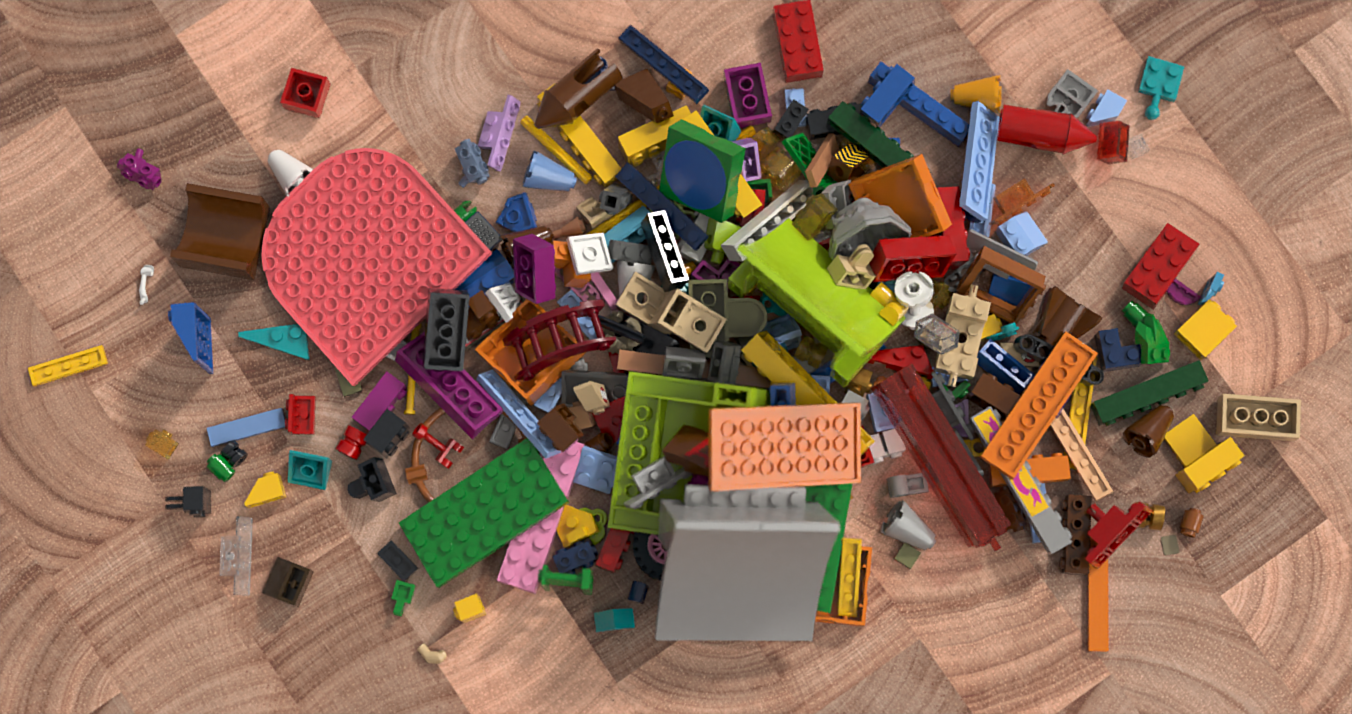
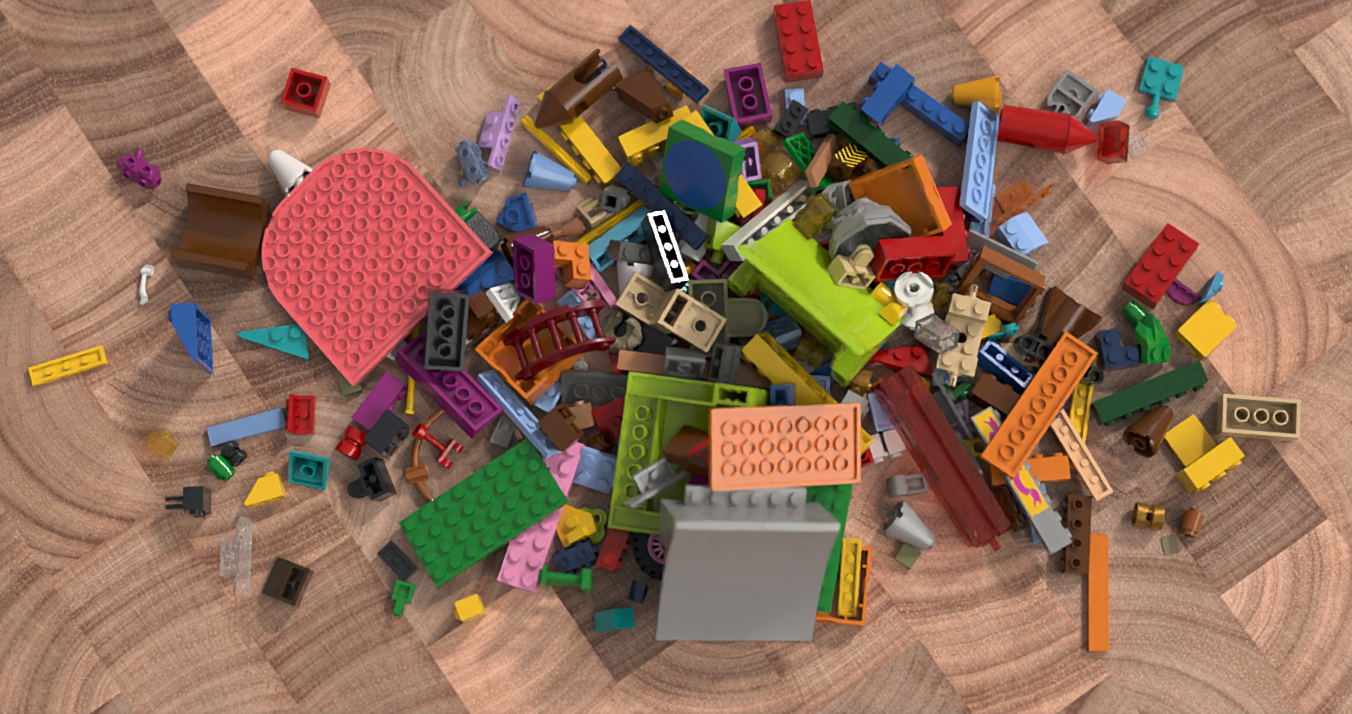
tan arm [417,643,447,664] -> none
white plate [566,233,613,275] -> none
tan slope [573,381,610,415] -> none
black axle [598,315,646,344] -> none
red brick [1085,501,1153,568] -> none

